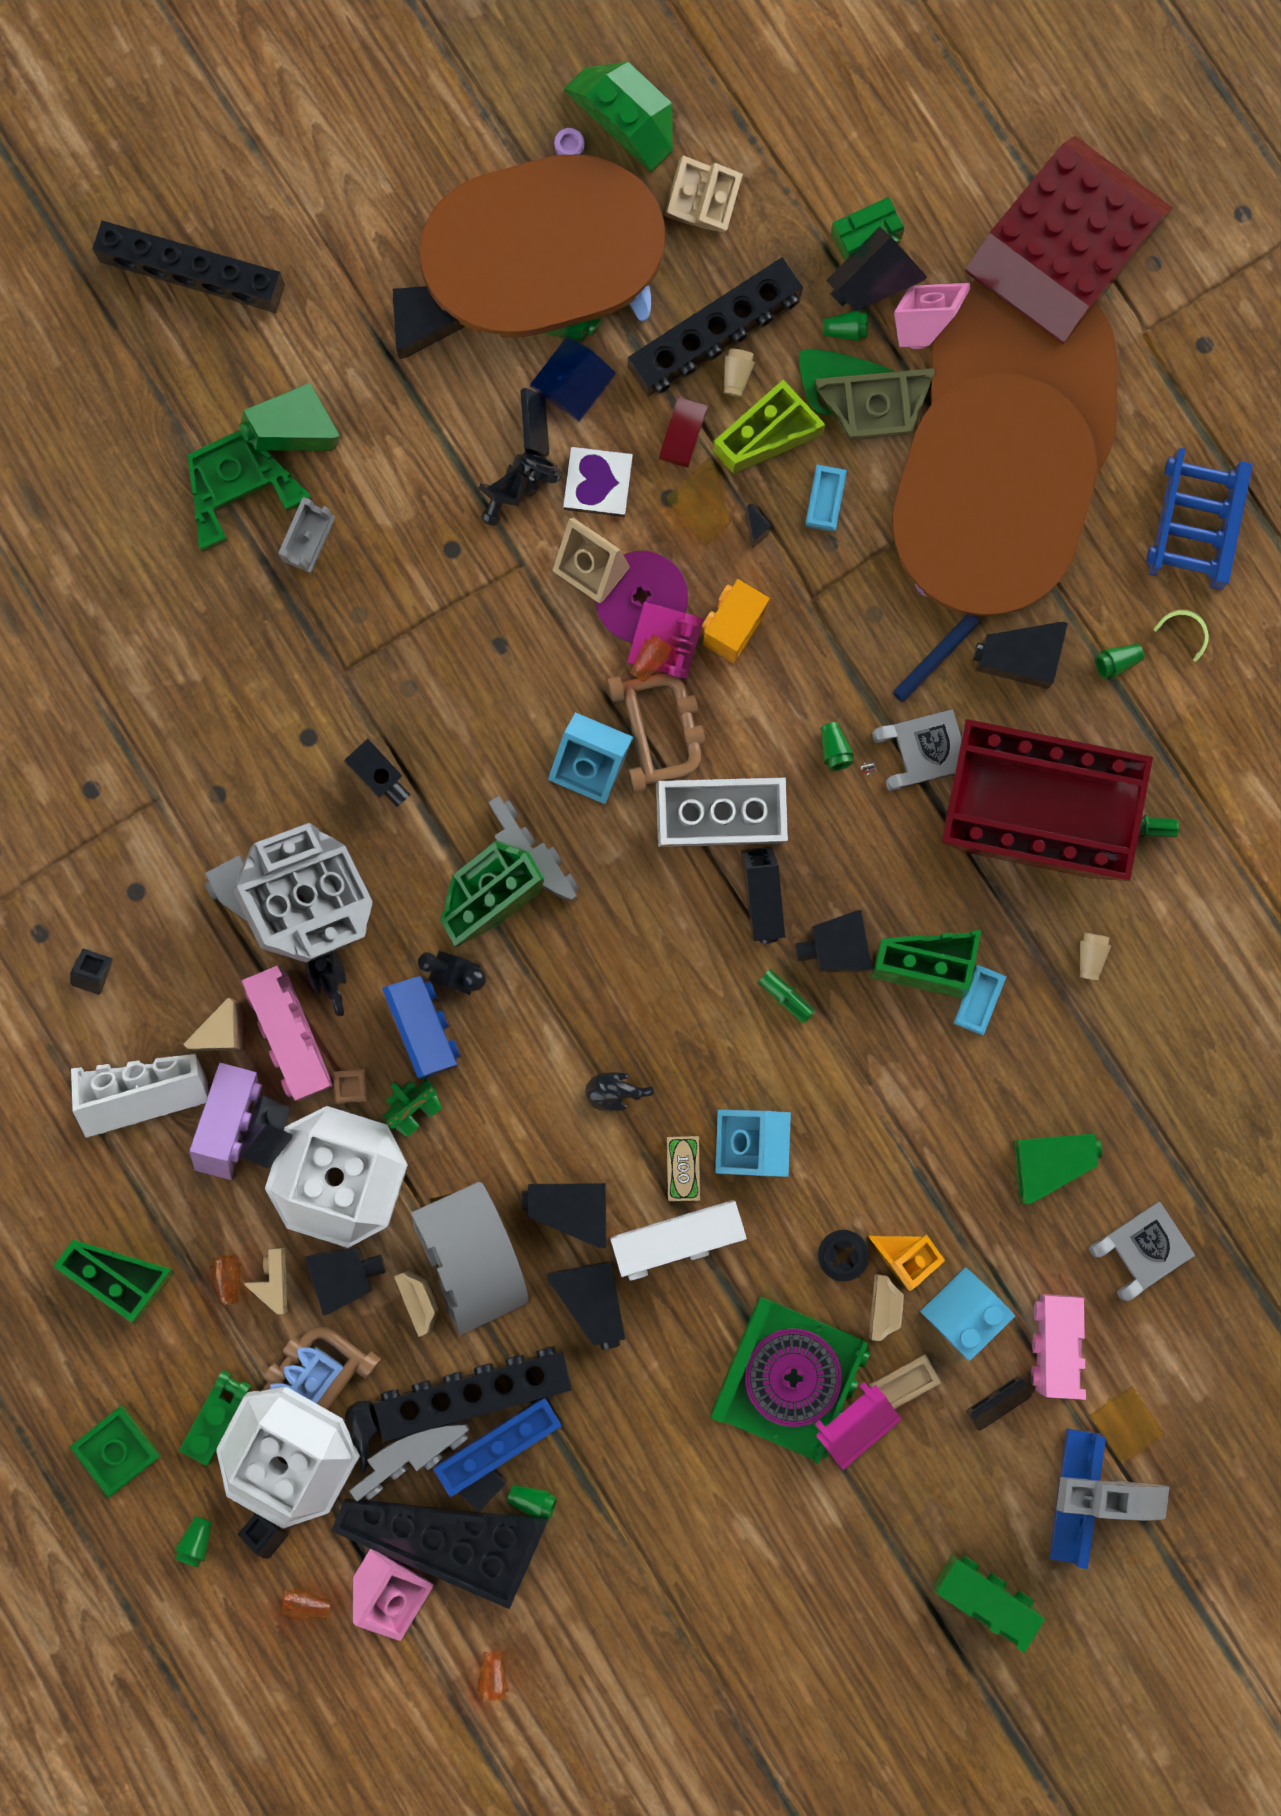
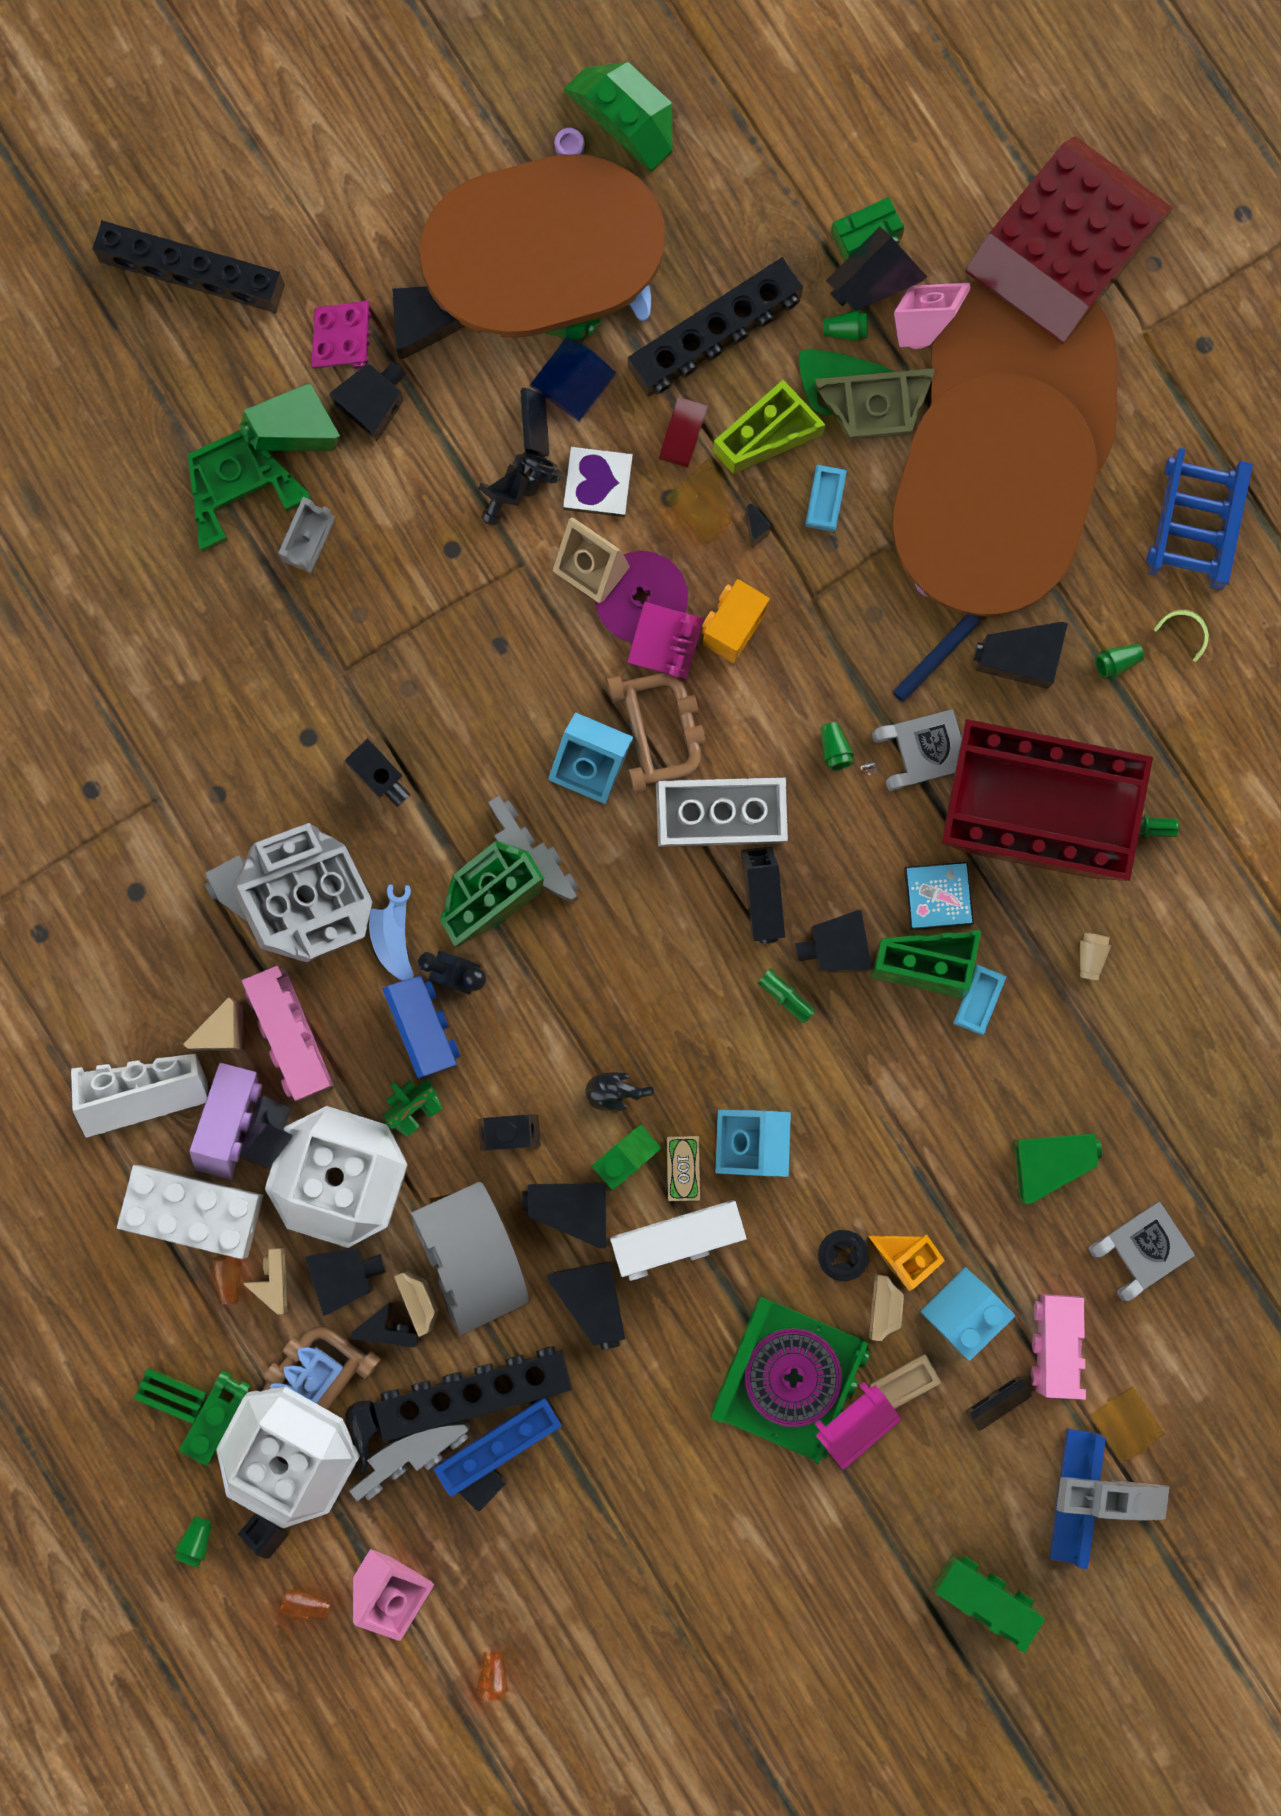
green wedge [53,1240,175,1325] -> none
green tile [69,1405,162,1498] -> none
black slope [70,948,113,995] -> none
black piece [306,951,347,1017] -> none
black wing [331,1498,548,1609] -> none
medium nougat tile [333,1069,368,1104] -> none
green cone [507,1484,557,1522] -> none
clear orange cone [630,634,673,682] -> none
tan slope [663,155,743,233] -> none
tan cone [724,349,755,397] -> none
none -> white brick [117,1165,264,1259]
none -> green tile [134,1368,208,1424]
none -> dark pink hinge [312,301,371,369]
none -> black torso [329,362,406,442]
none -> black slope [351,1302,419,1347]
none -> light blue piece [369,885,414,981]
none -> black torso [478,1114,541,1151]
none -> green slope [591,1124,661,1191]
none -> medium azure tile [904,862,974,930]

